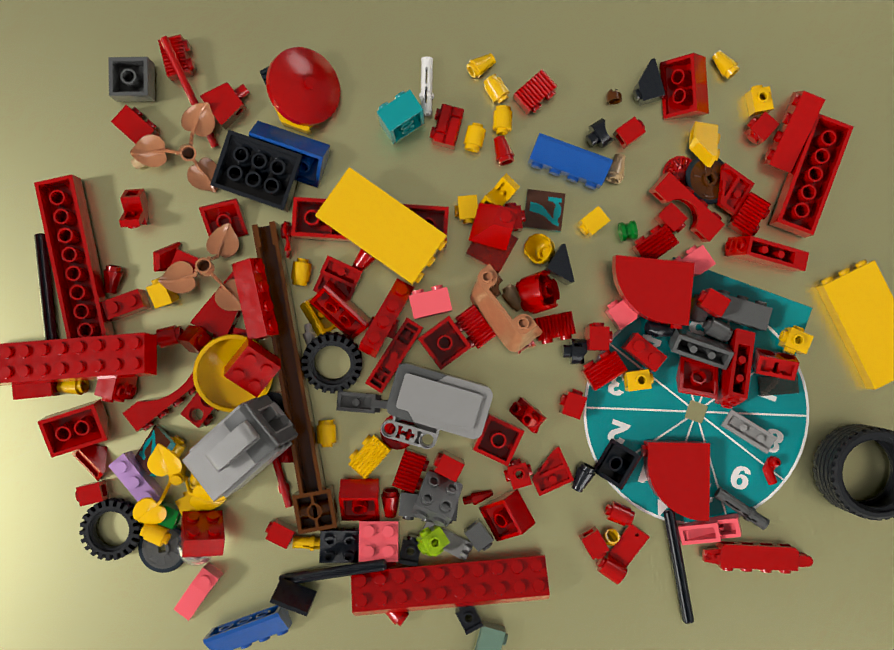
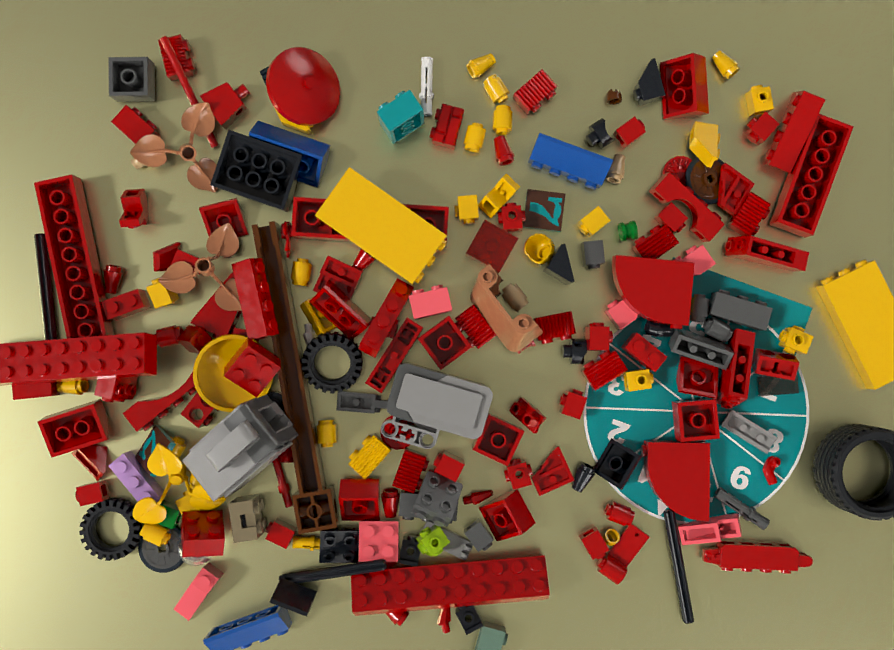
red slope [469,203,518,251] -> none
red brick [516,270,560,314] -> none
red brick [696,288,731,318] -> none
none -> dark tan piece [228,494,267,543]
none -> red bar [437,608,451,633]
none -> dark grey brick [581,240,605,269]
none -> red brick [672,398,720,442]

